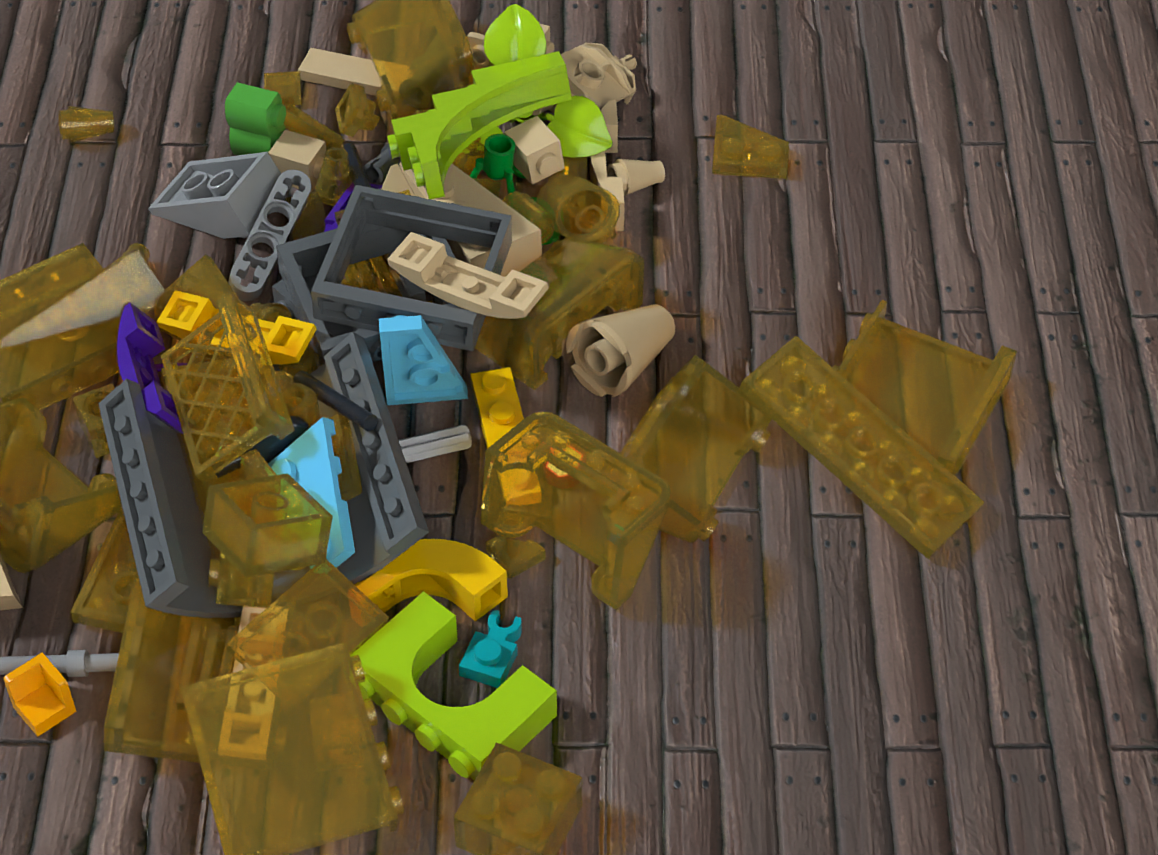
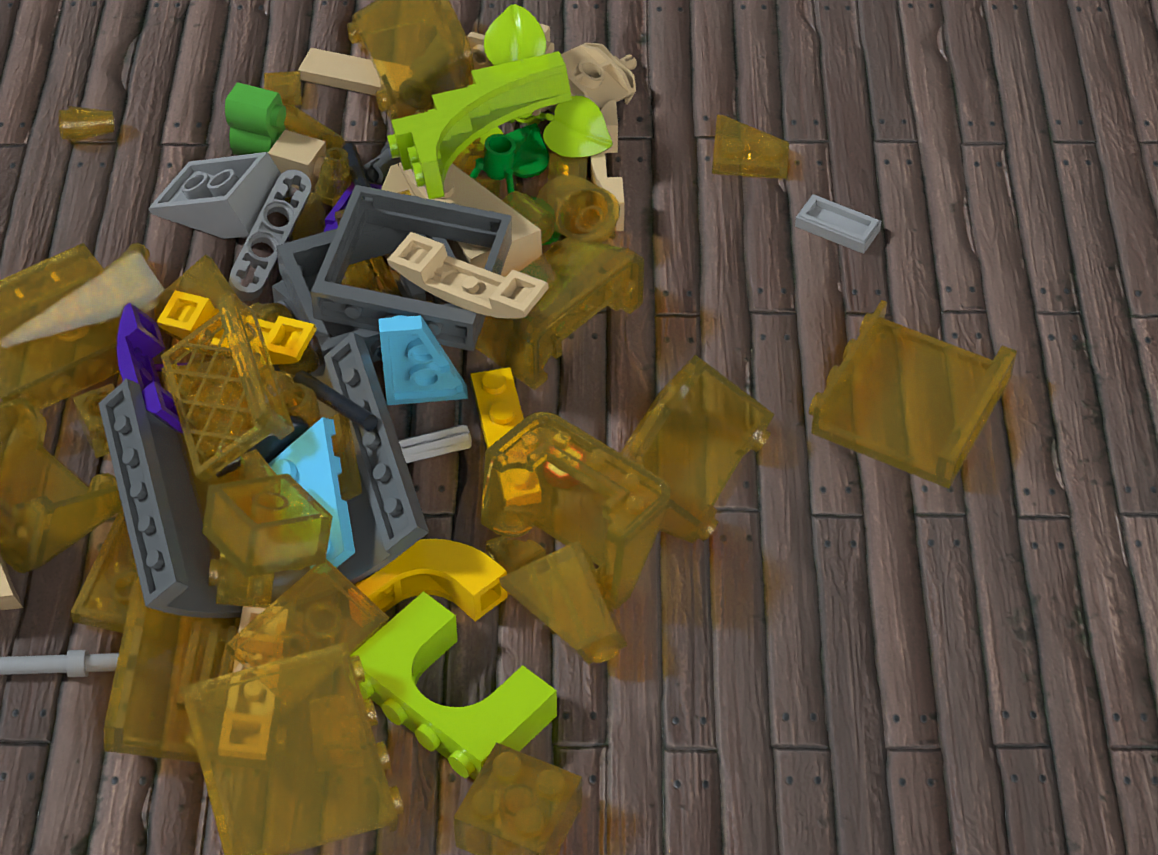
light orange panel [3,652,77,737] -> none
clear yellow tile [335,83,380,137] -> none
teal plate [459,610,522,688] -> none
tan brick [504,116,565,184] -> none
tan cone [566,304,675,397] -> none
tan cone [607,159,665,196] -> none
clear yellow plate [739,336,985,559] -> none
none -> clear yellow slope [499,540,628,664]
none -> light grey tile [795,194,881,254]

